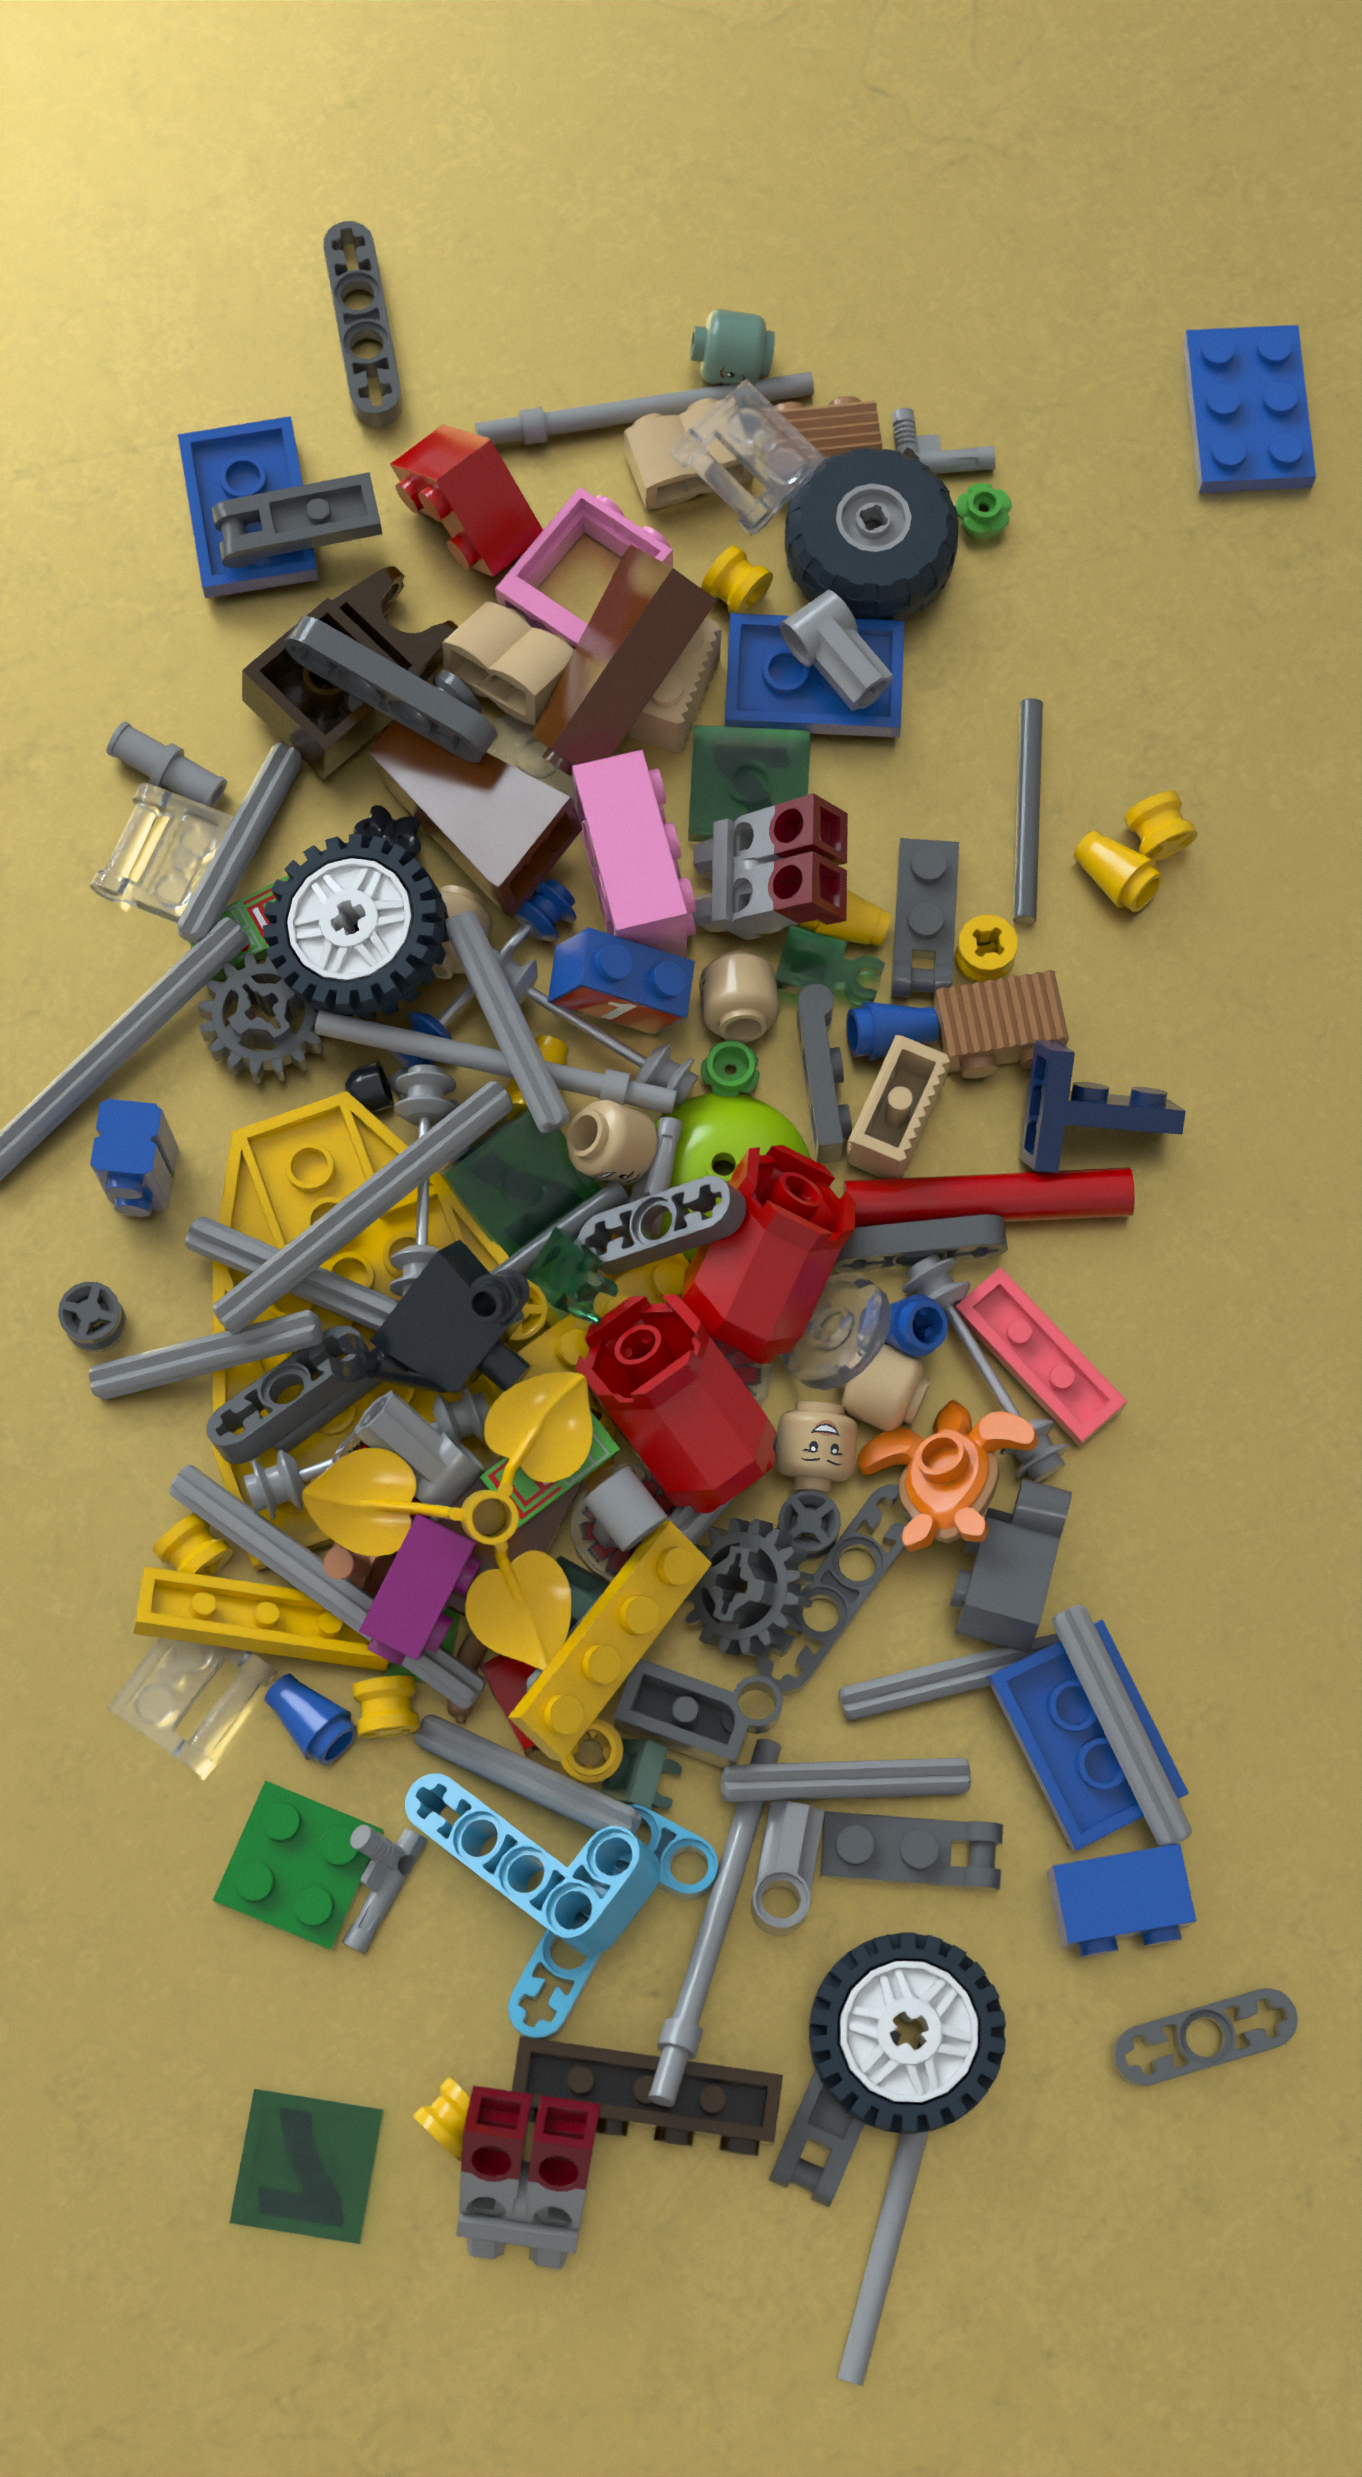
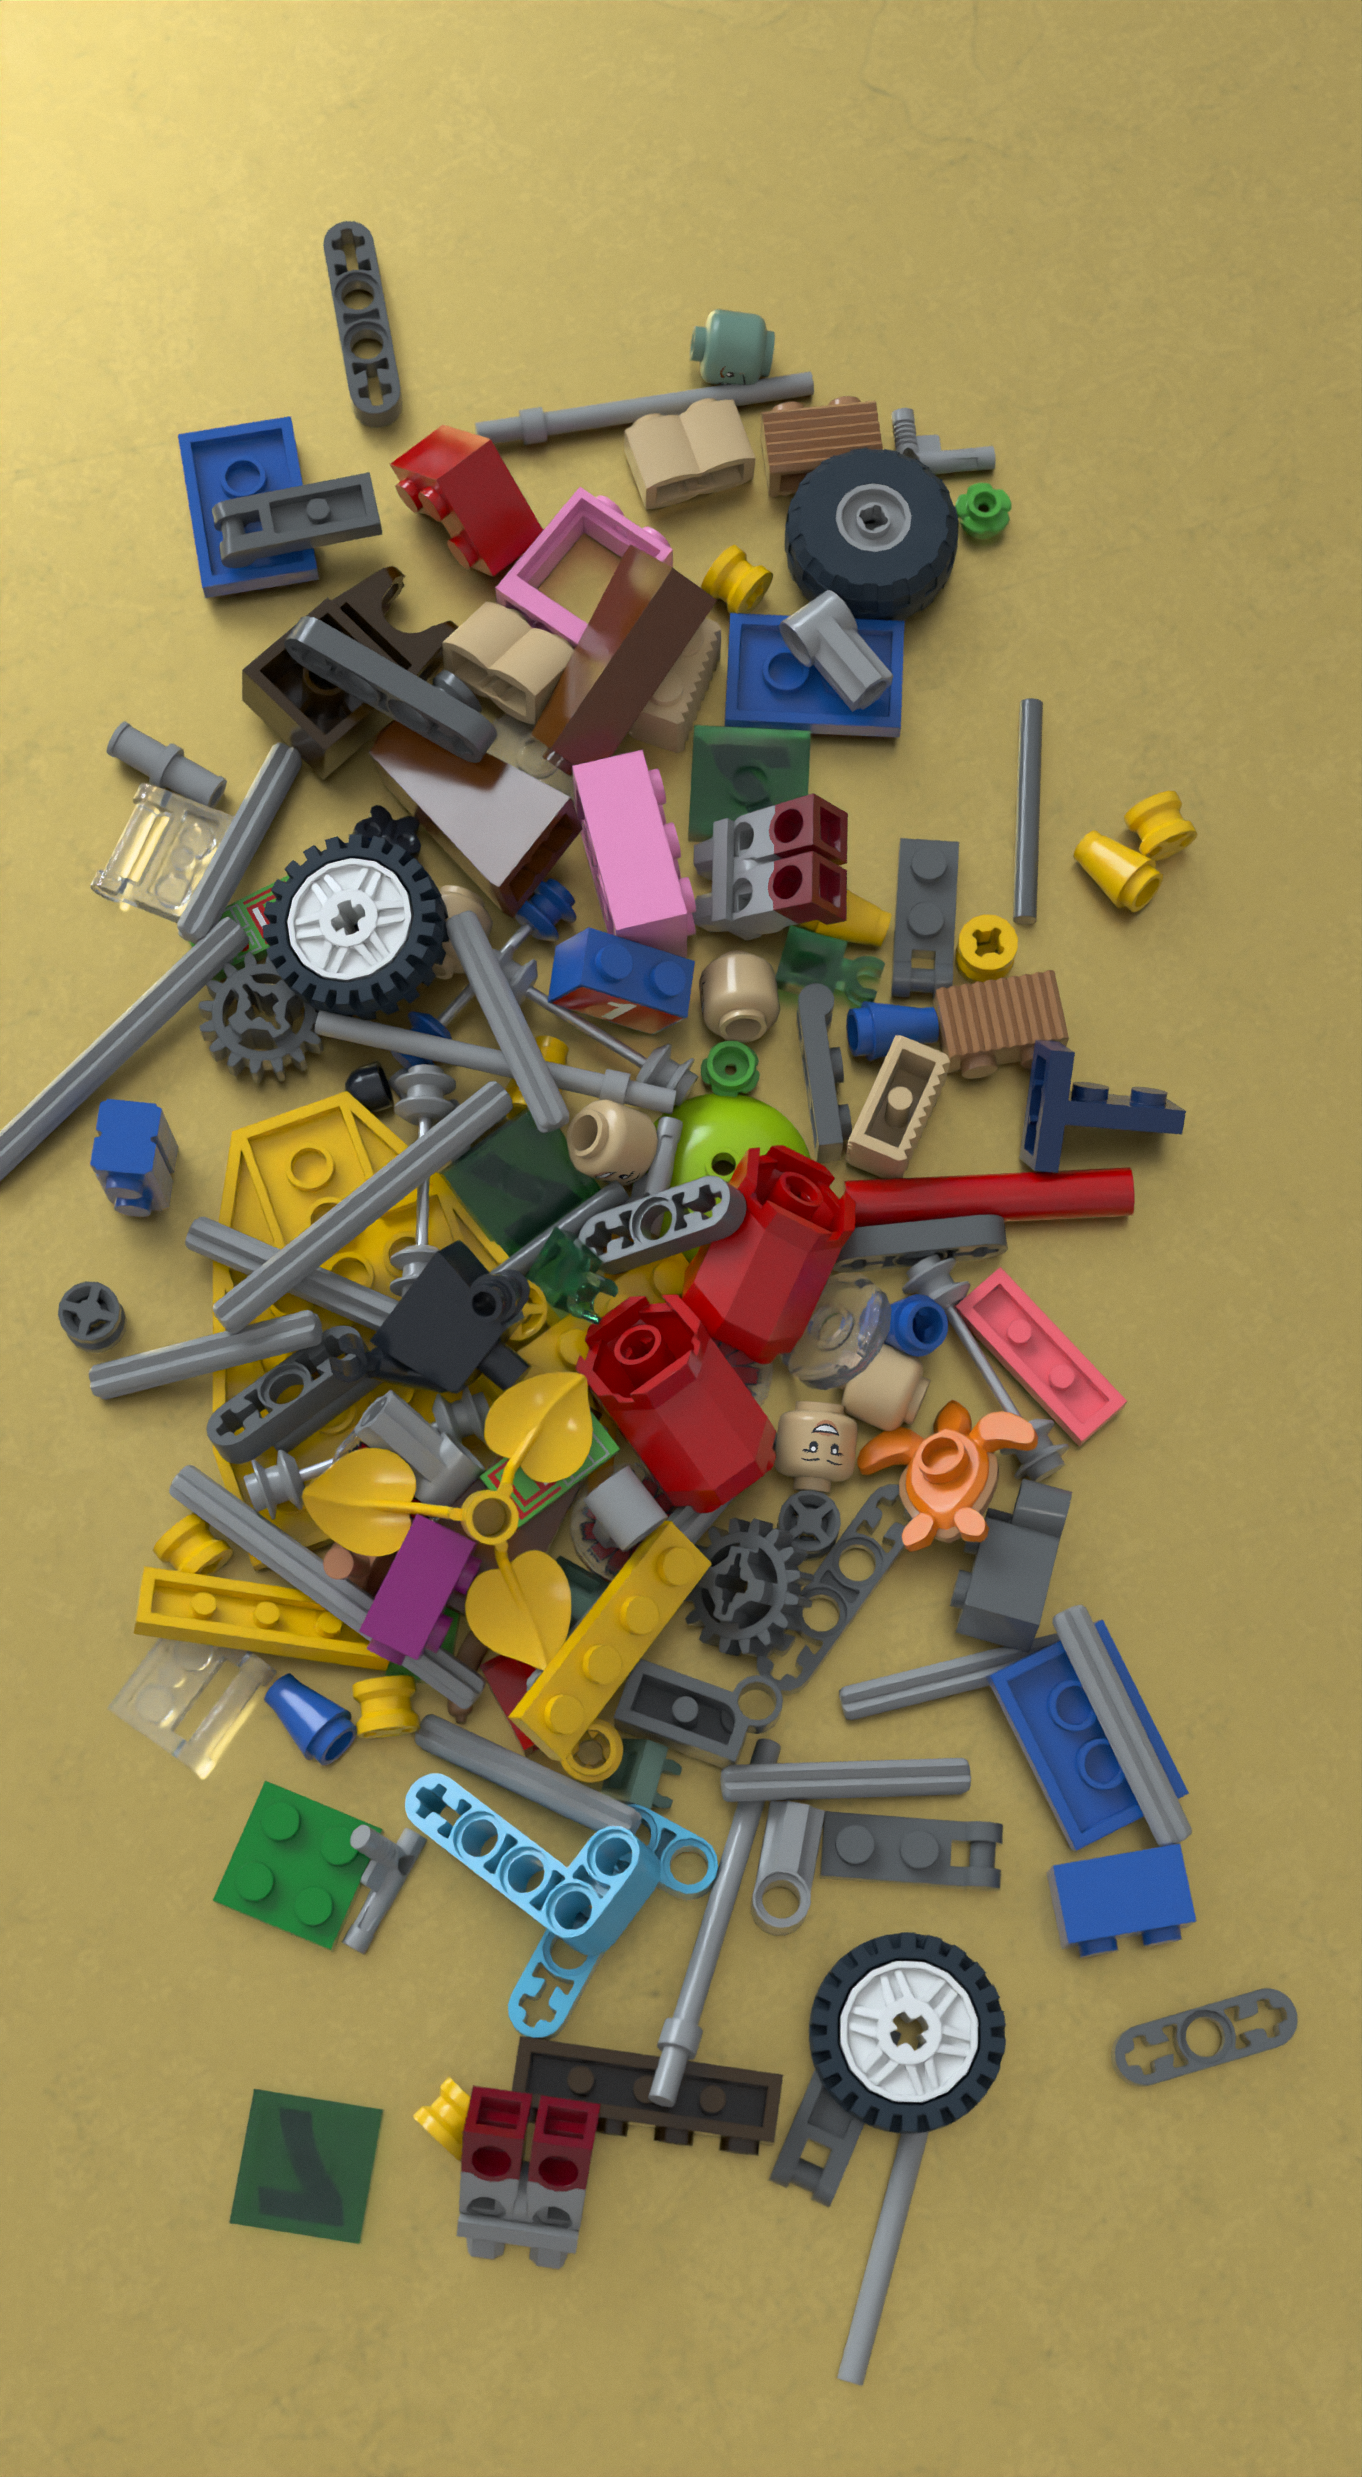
clear plate [670,379,826,536] -> none
blue plate [1183,325,1316,493] -> none

